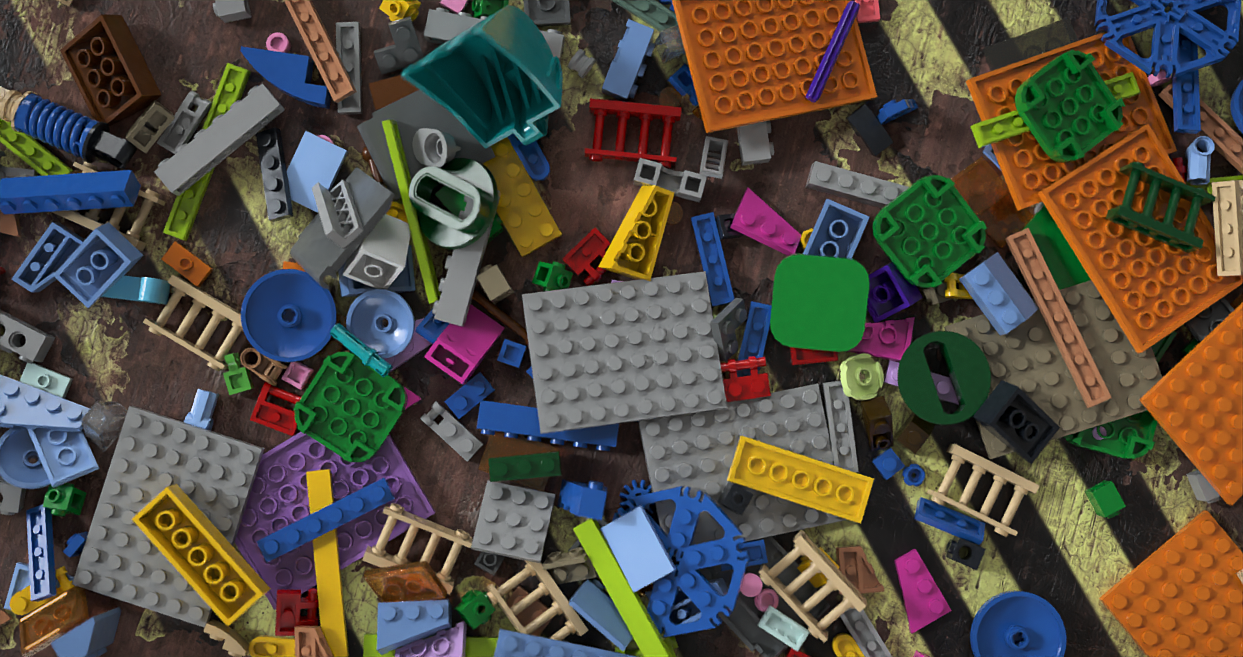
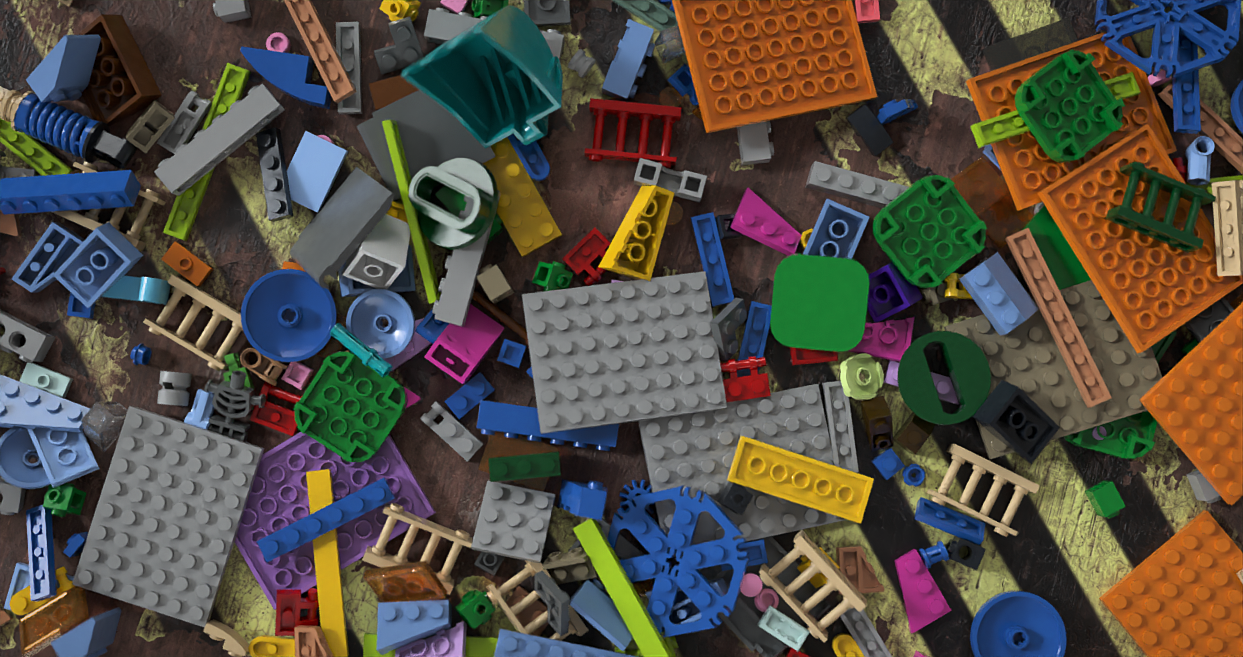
yellow brick [132,484,271,626] -> none
light grey fence [312,180,364,249] -> none
reddish brown bar [362,146,383,185] -> none
light grey piece [412,128,461,167] -> none
light blue tile [600,506,676,592] -> none
light grey slope [699,136,728,179] -> none
dark purple axle [806,1,860,103] -> none
none -> medium blue slope [26,35,101,102]
none -> blue plate [67,293,96,319]
none -> blue plate [130,343,152,366]
none -> light grey wheel [157,371,192,406]
none -> dark grey piece [204,371,266,442]
none -> dark grey plate [535,570,570,636]
none -> blue bush [919,541,949,569]

